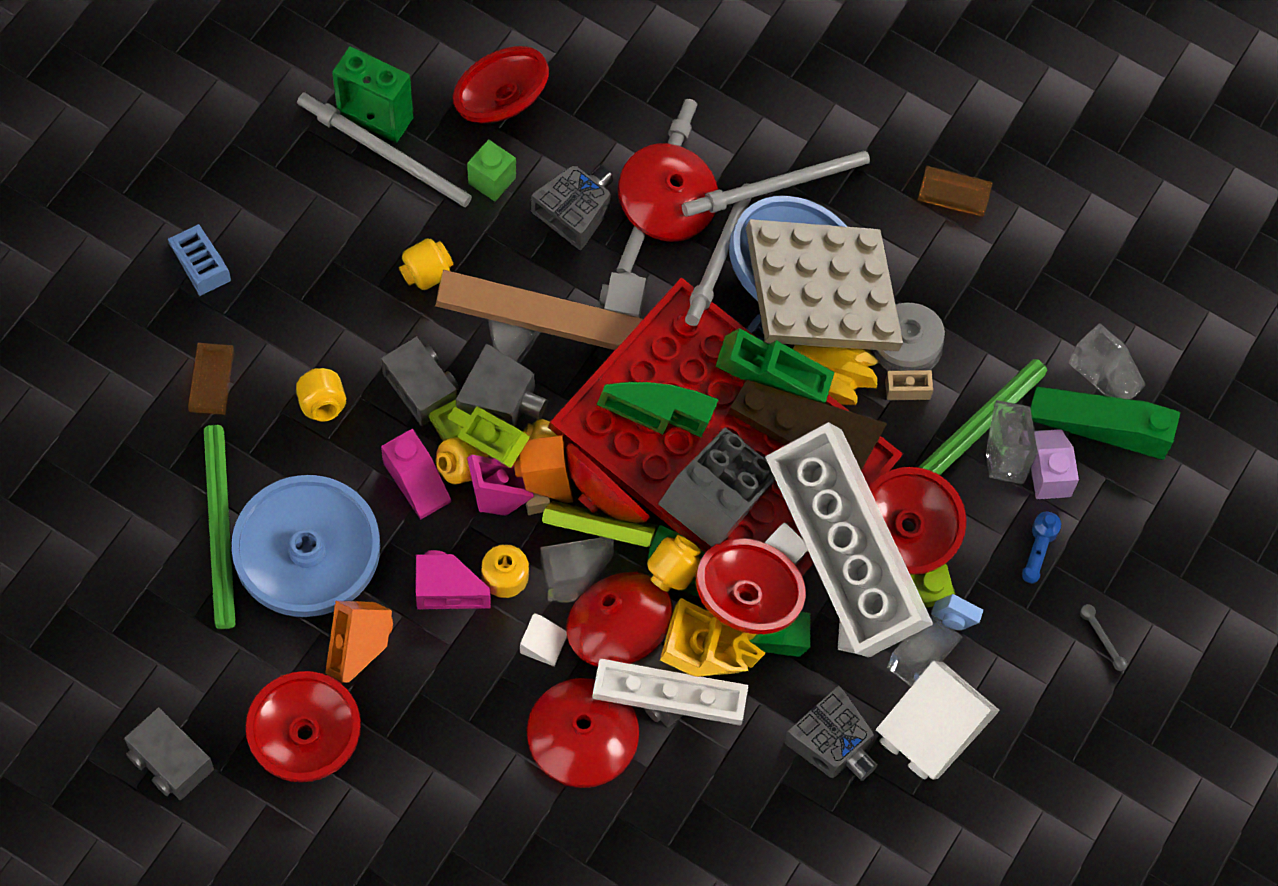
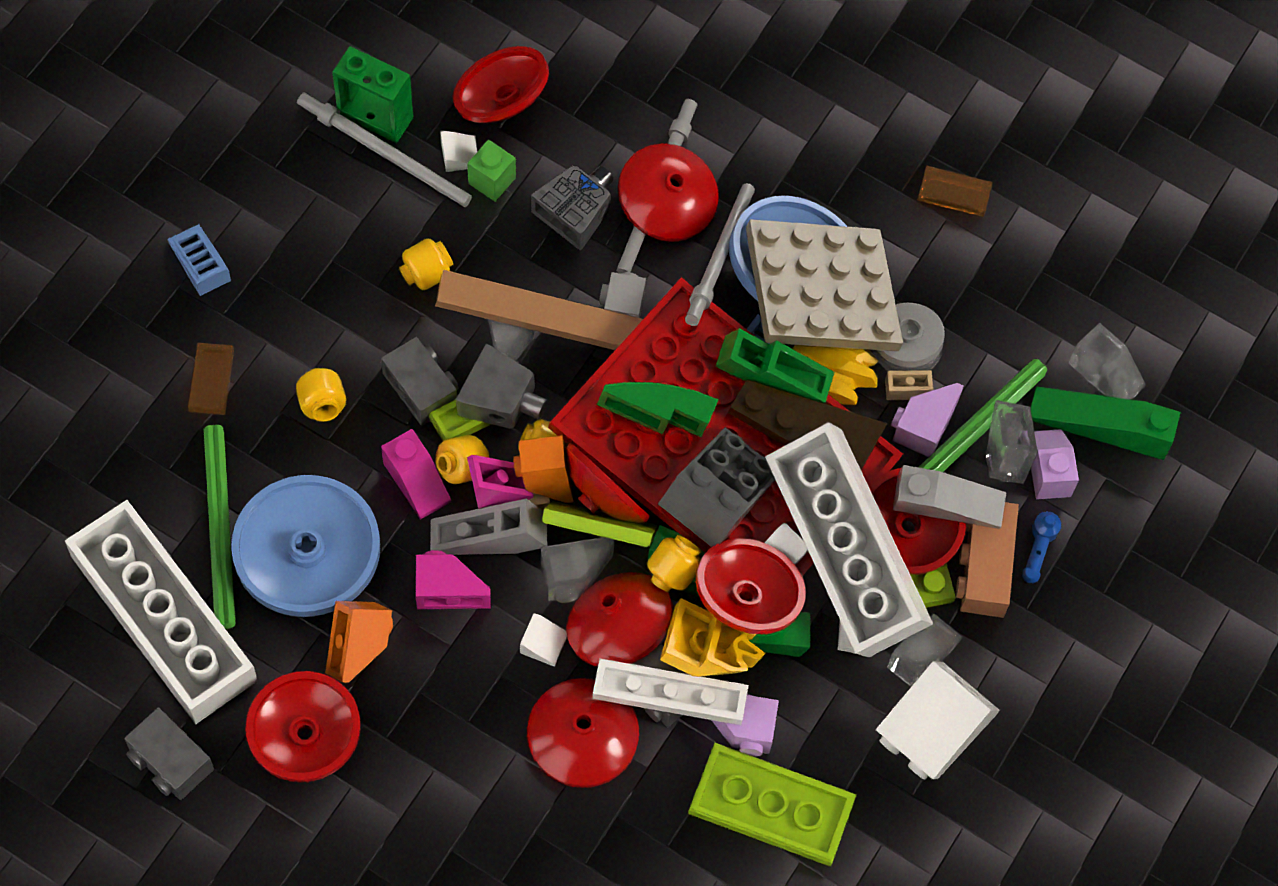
lime hinge [447,406,530,468] -> none
yellow head [481,544,529,598] -> none
light grey bar [682,151,870,217] -> none
flat silver torso [785,686,877,781] -> none
light blue plate [931,594,983,630] -> none
dark grey hinge [1080,604,1127,671] -> none
none -> white brick [65,500,258,724]
none -> light grey slope [430,499,547,555]
none -> white slope [440,131,477,172]
none -> lime tile [688,743,856,867]
none -> lavender slope [712,695,779,756]
none -> lavender slope [891,383,964,457]
none -> light grey slope [892,465,1006,529]
none -> nougat brick [955,502,1019,618]

